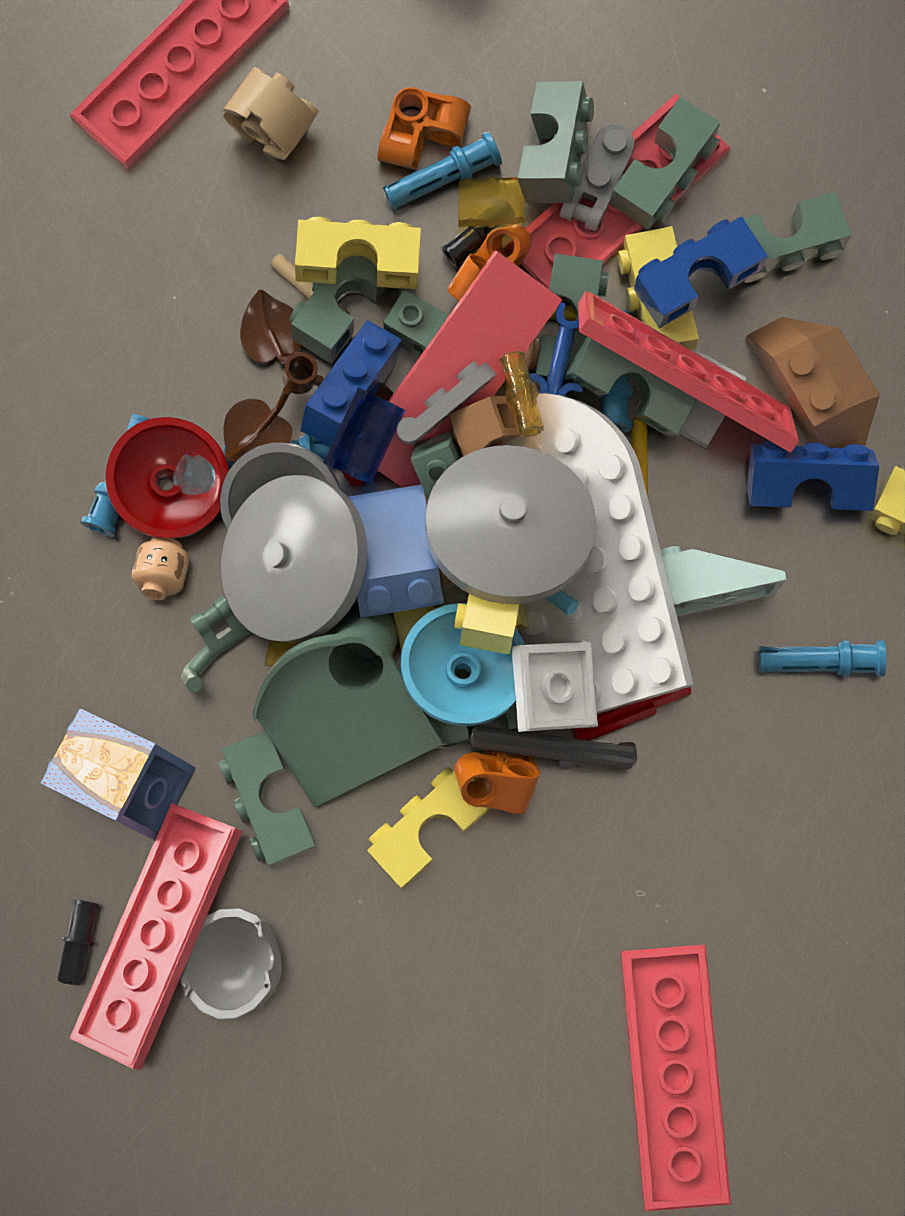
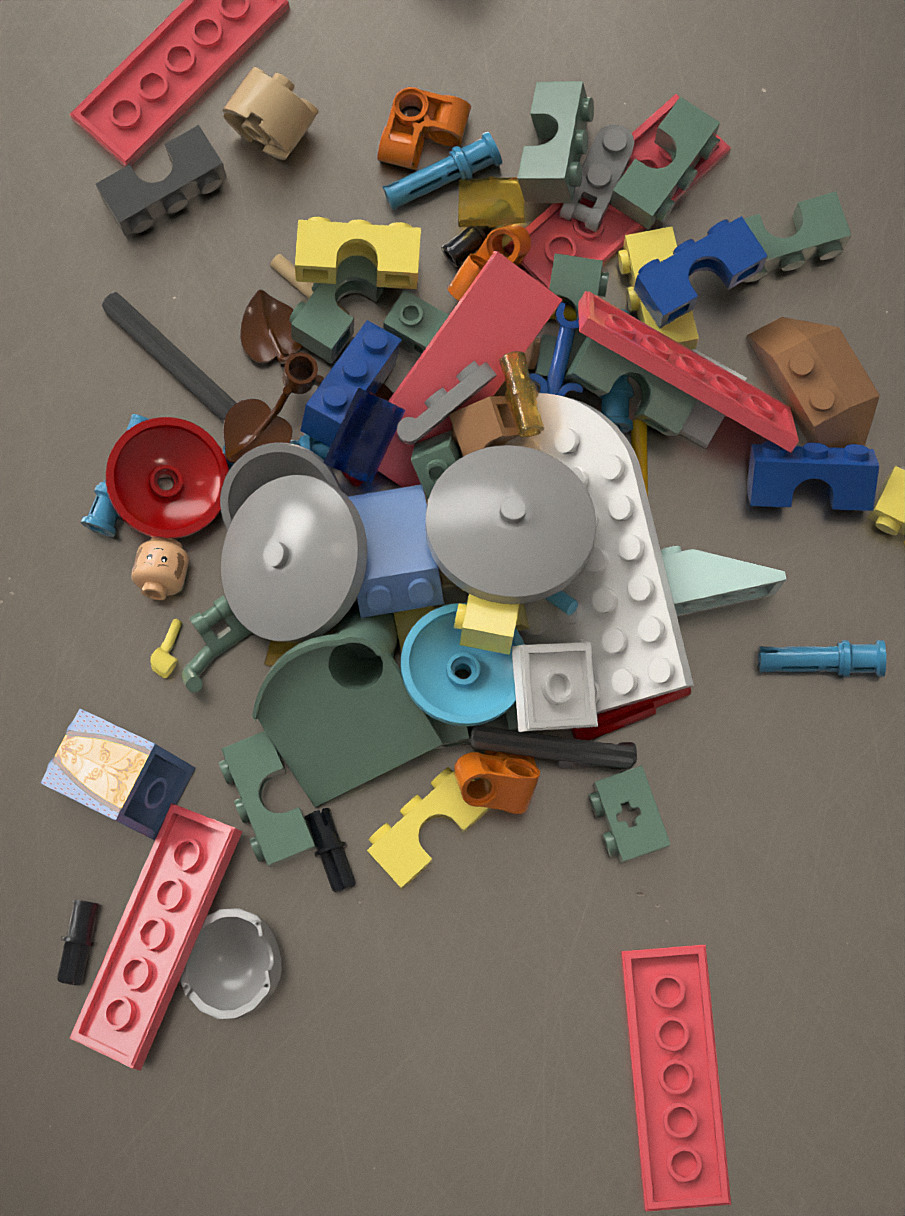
clear light blue plate [173,454,216,495] -> none
none -> dark grey arch [95,124,227,236]
none -> dark grey axle [101,291,236,422]
none -> light yellow hand [151,619,183,679]
none -> black axle [305,808,355,892]
none -> sand green brick [588,765,671,864]

